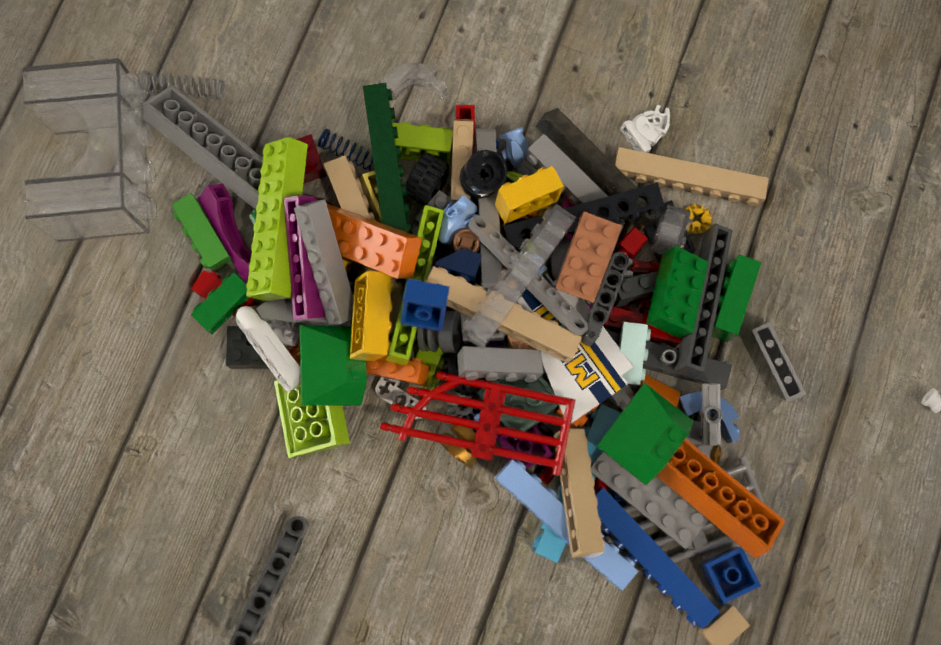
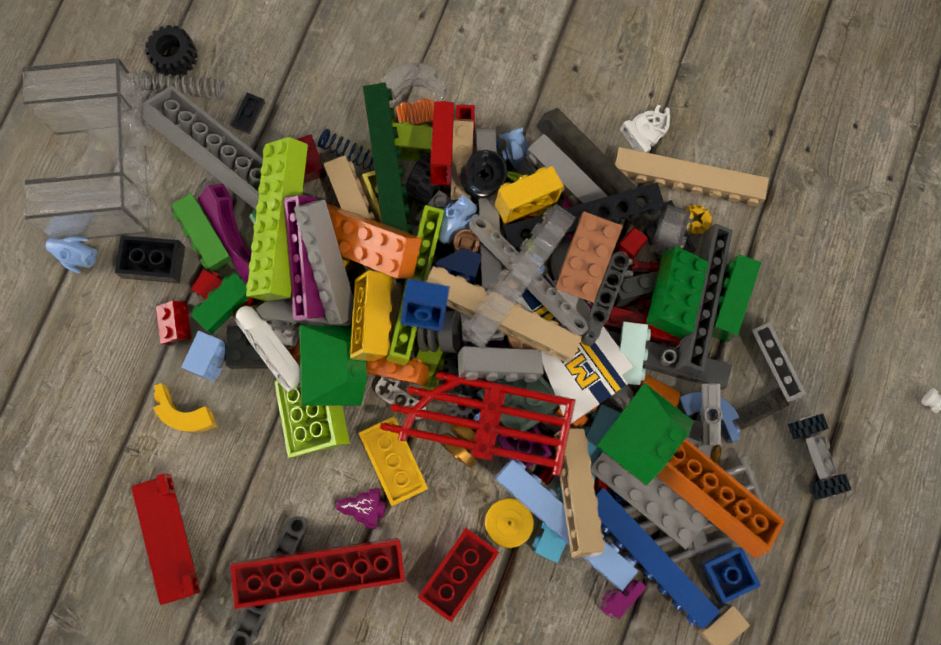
none -> light blue animal [45,236,98,273]
none -> black brick [115,235,185,284]
none -> red bracket [131,473,201,605]
none -> black tyre [145,25,198,78]
none -> yellow arch [153,383,217,433]
none -> red bracket [156,300,191,345]
none -> light blue brick [181,331,226,382]
none -> red brick [230,538,405,609]
none -> black plate [231,93,265,134]
none -> magenta rock [336,488,386,529]
none -> yellow plate [358,416,428,506]
none -> orange brick [396,98,434,127]
none -> red brick [417,528,500,622]
none -> red window [430,101,454,185]
none -> yellow wheel [485,498,534,548]
none -> magenta plate [599,579,646,619]
none -> clear smoke plate [735,387,790,430]
none -> plate [788,413,852,500]

